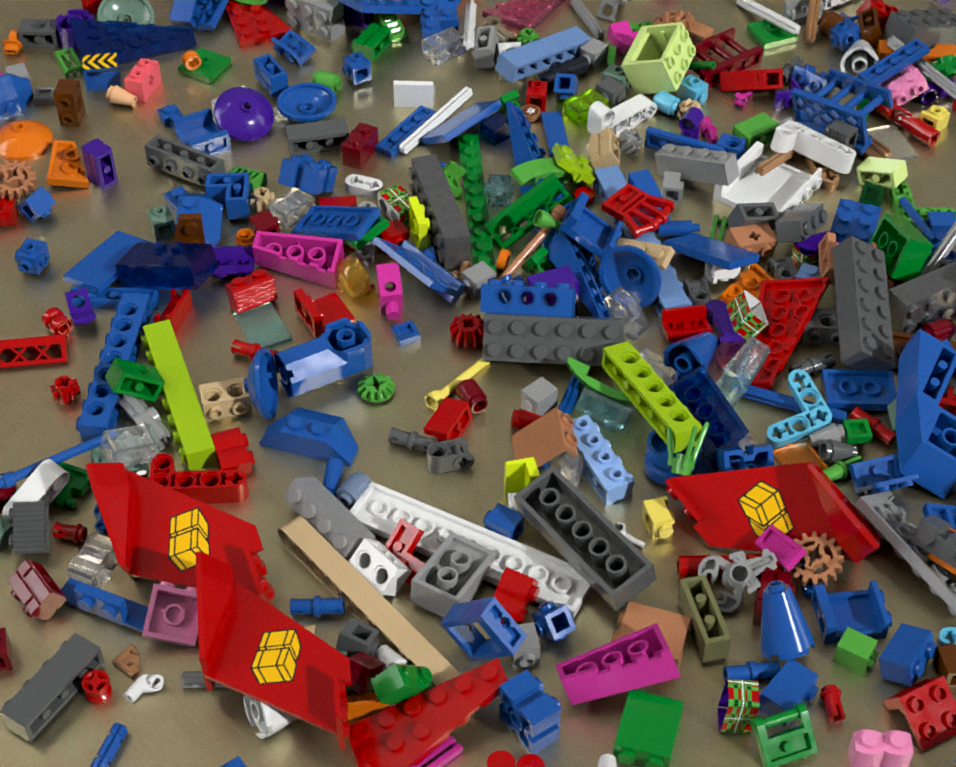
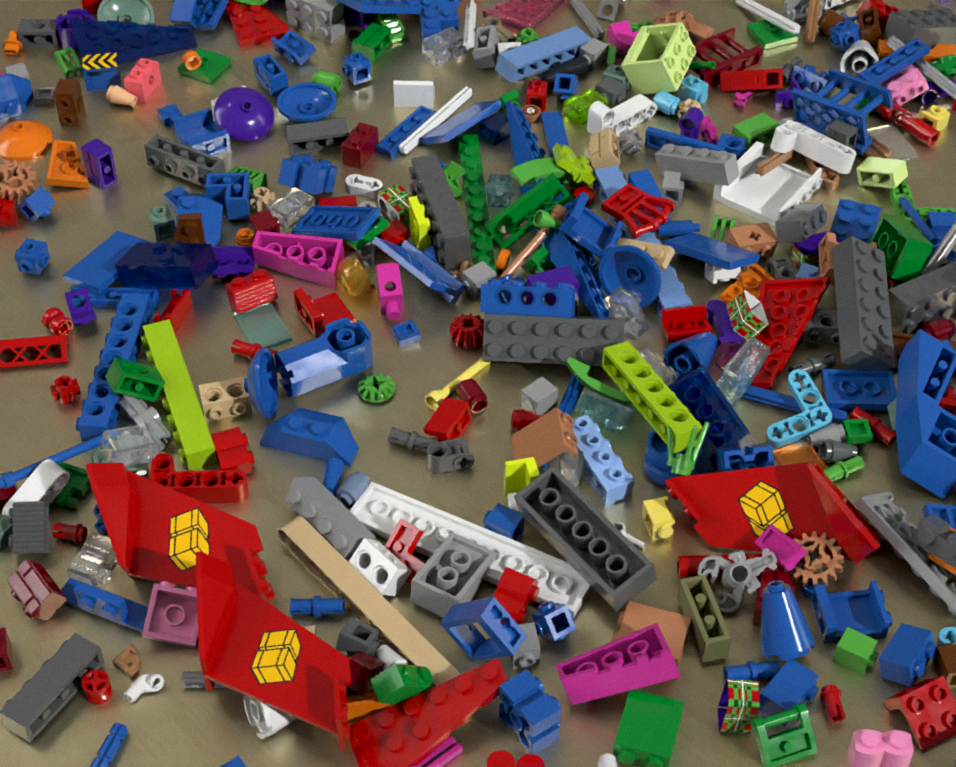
dark grey piece [682,277,711,307] -> none
dark grey brick [726,202,781,230] -> none
blue bracket [848,454,920,496] -> none
dark green tile [859,181,887,207] -> none

